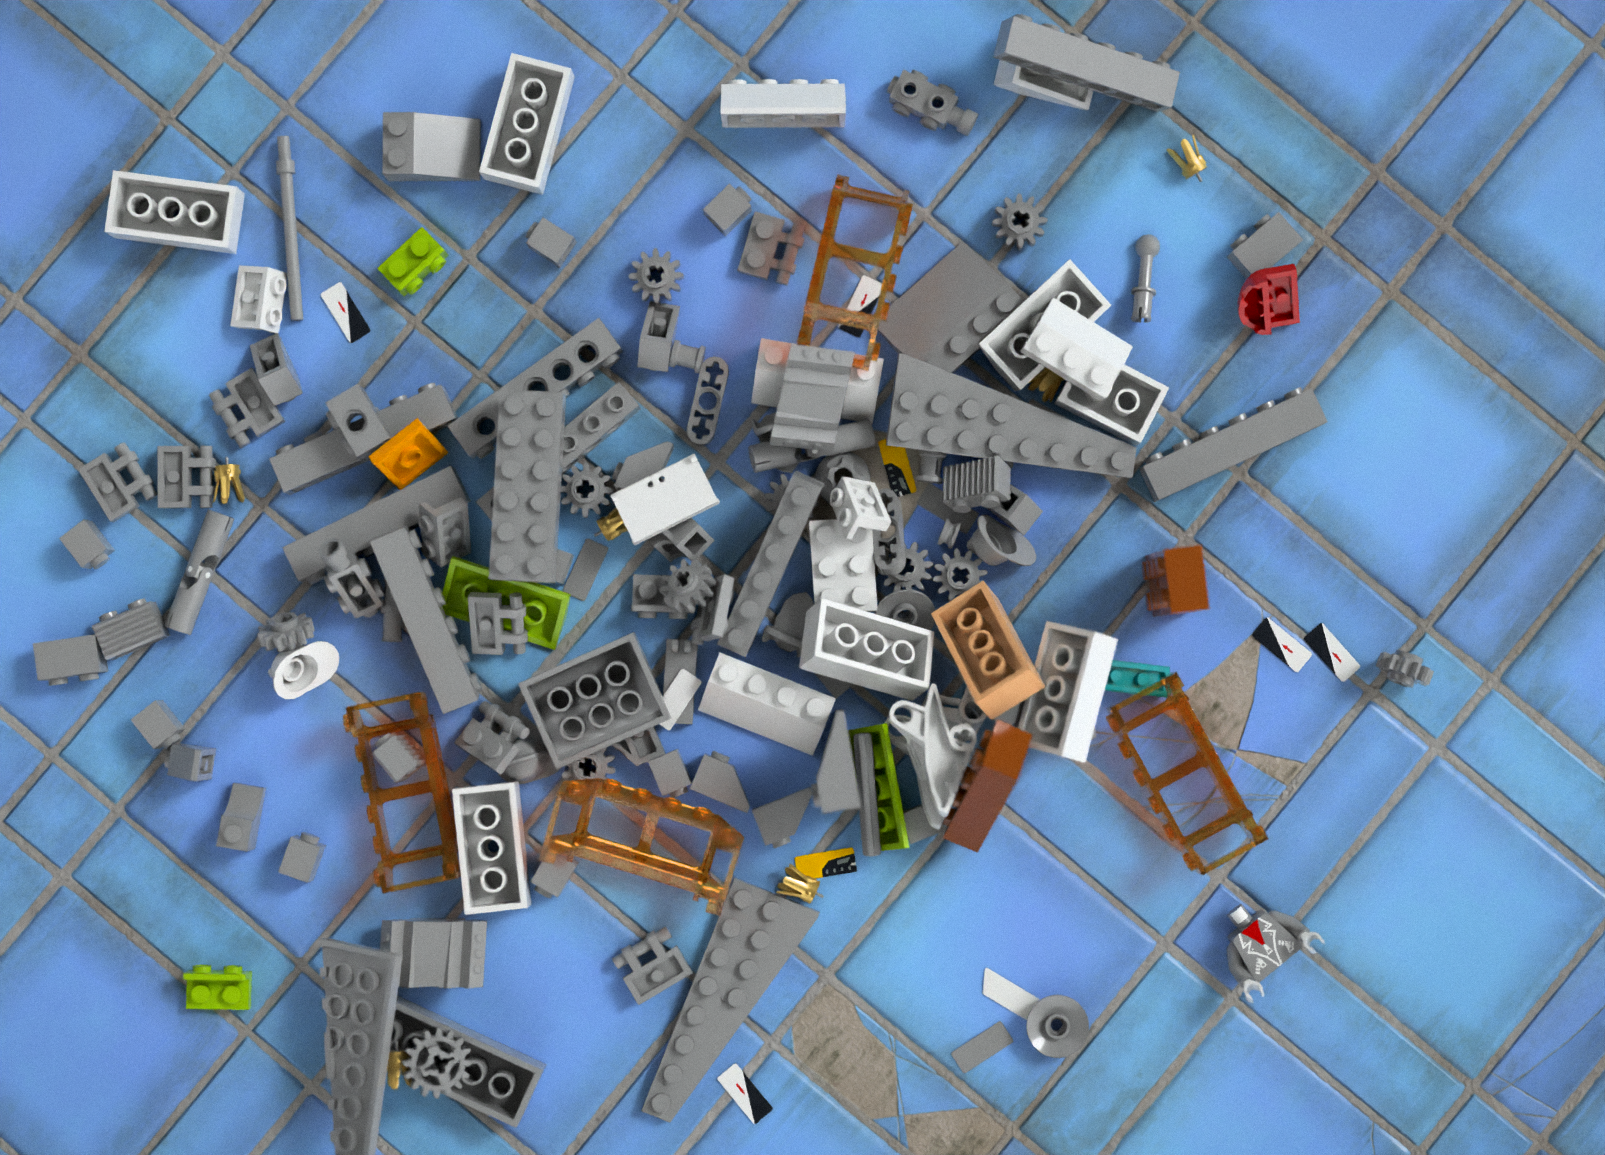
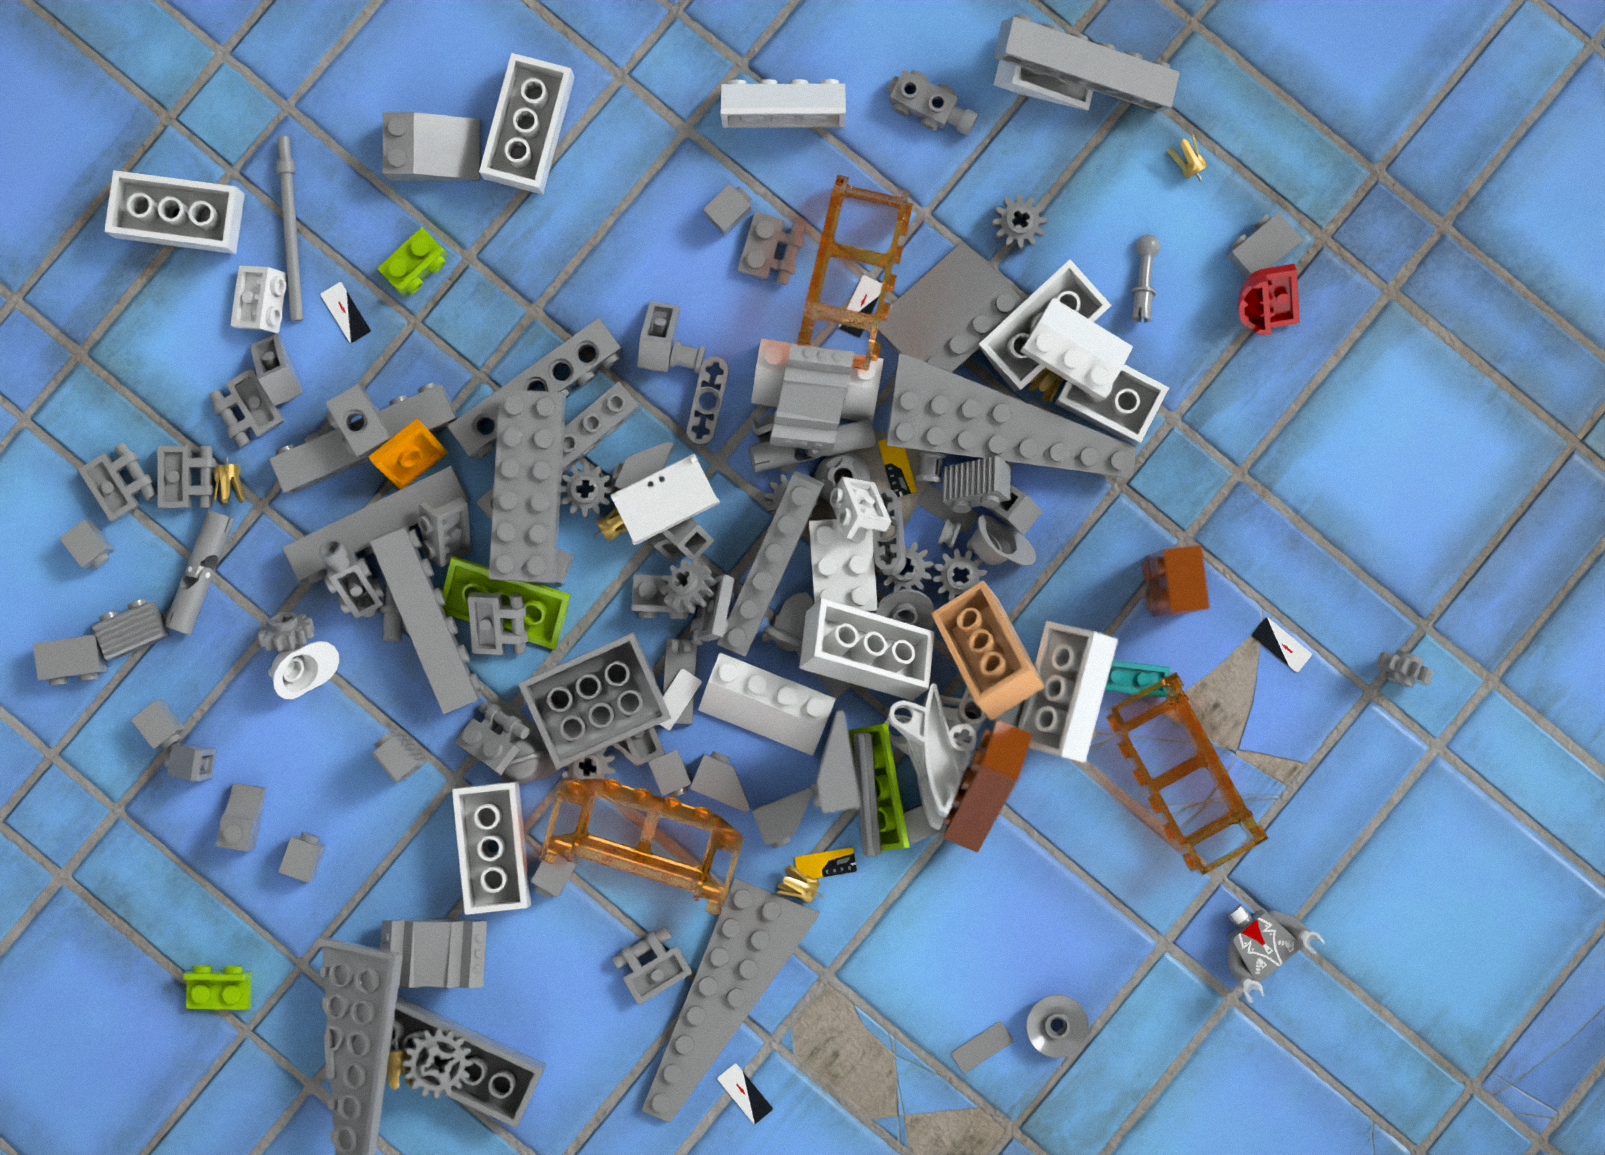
clear orange windscreen [343,692,461,894] -> none
light grey brick [526,217,577,268] -> none
light grey sticker [563,538,608,601] -> none
light grey gear [629,248,684,305] -> none
white sticker [983,968,1040,1020] -> none
light grey brick [1139,387,1328,502] -> none
sticker [1304,623,1360,682] -> none

